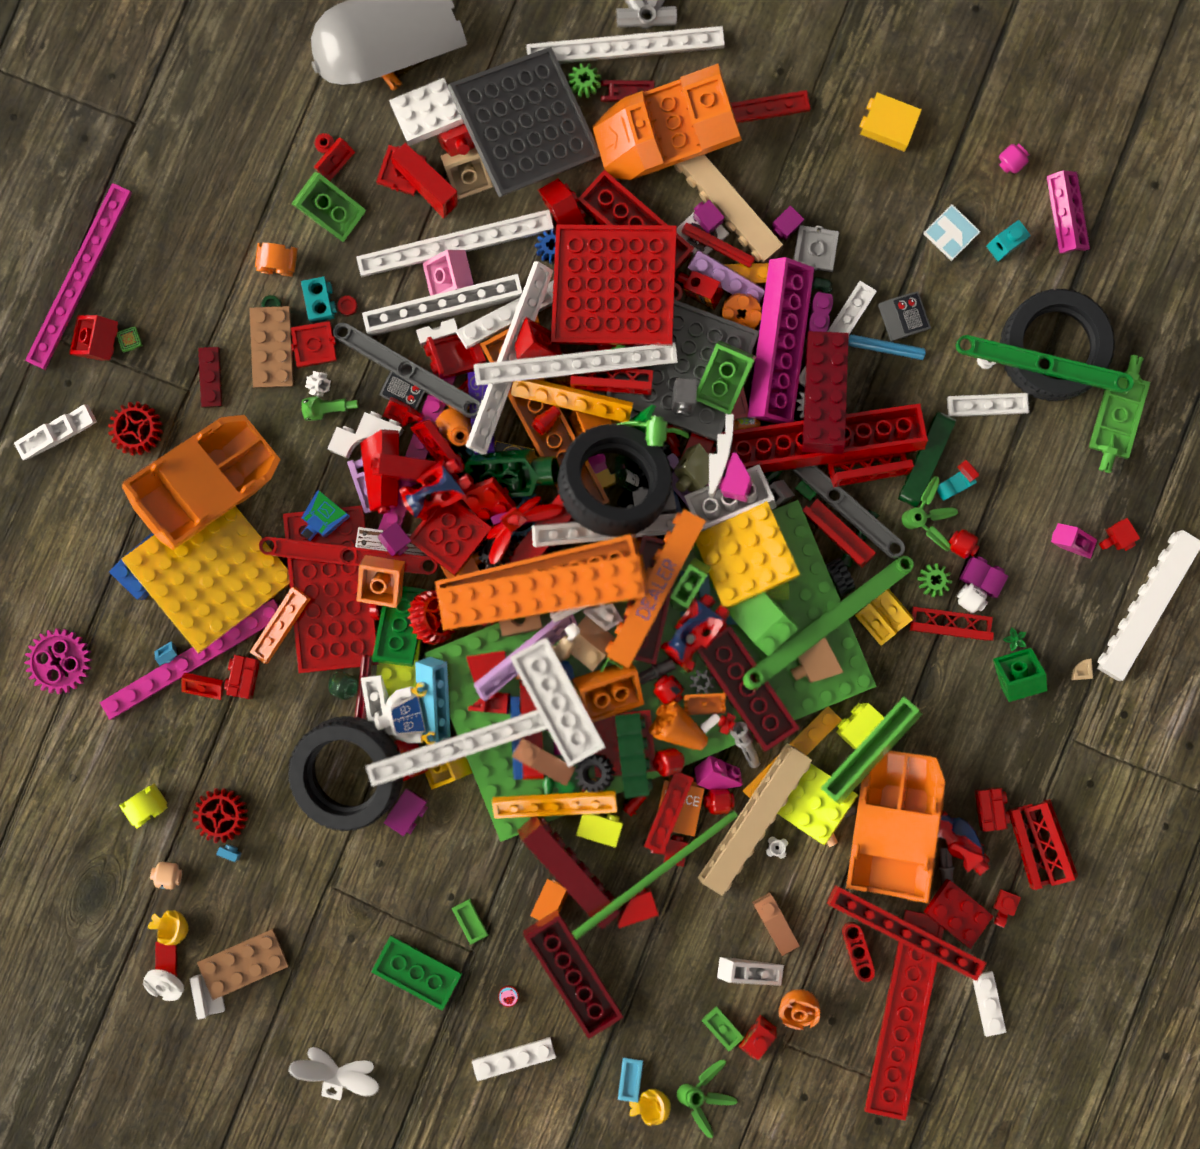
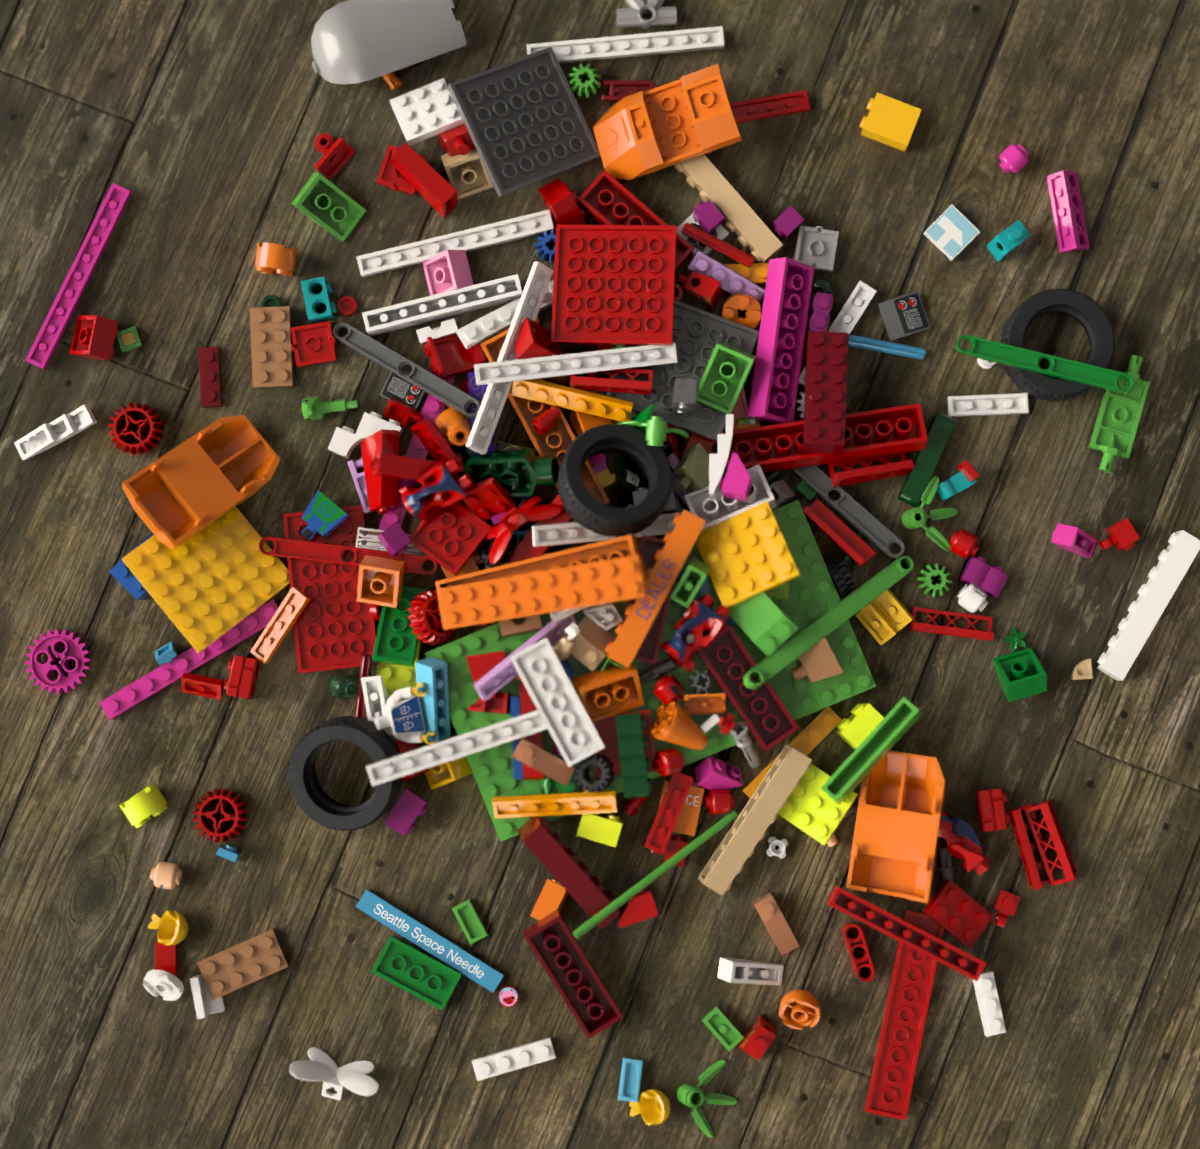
white gear [305,371,331,397] -> none
none -> dark azure tile [356,889,504,993]

